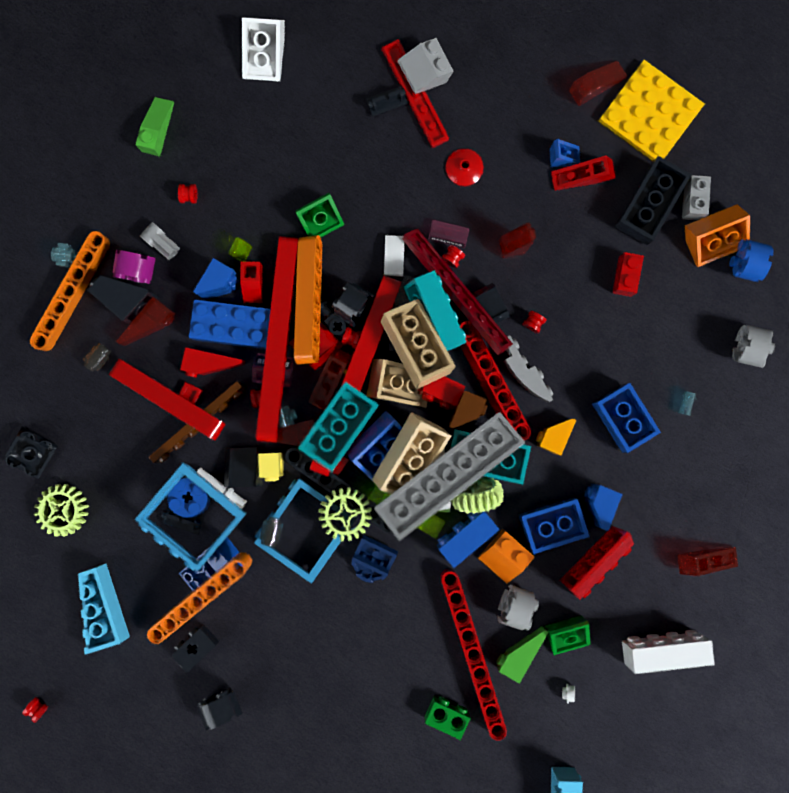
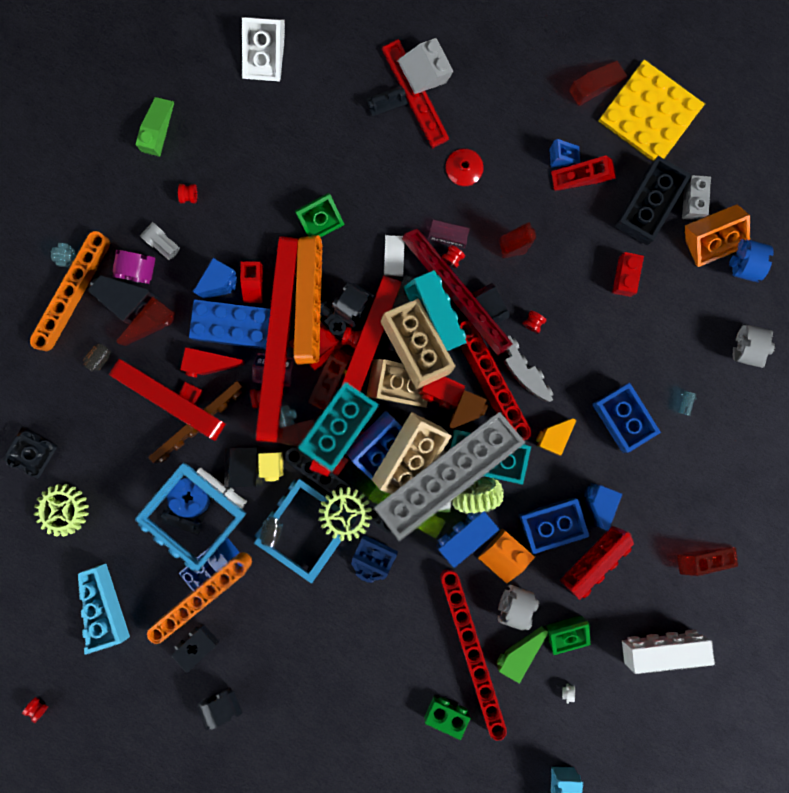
clear neon green slope [229,237,252,262] -> none

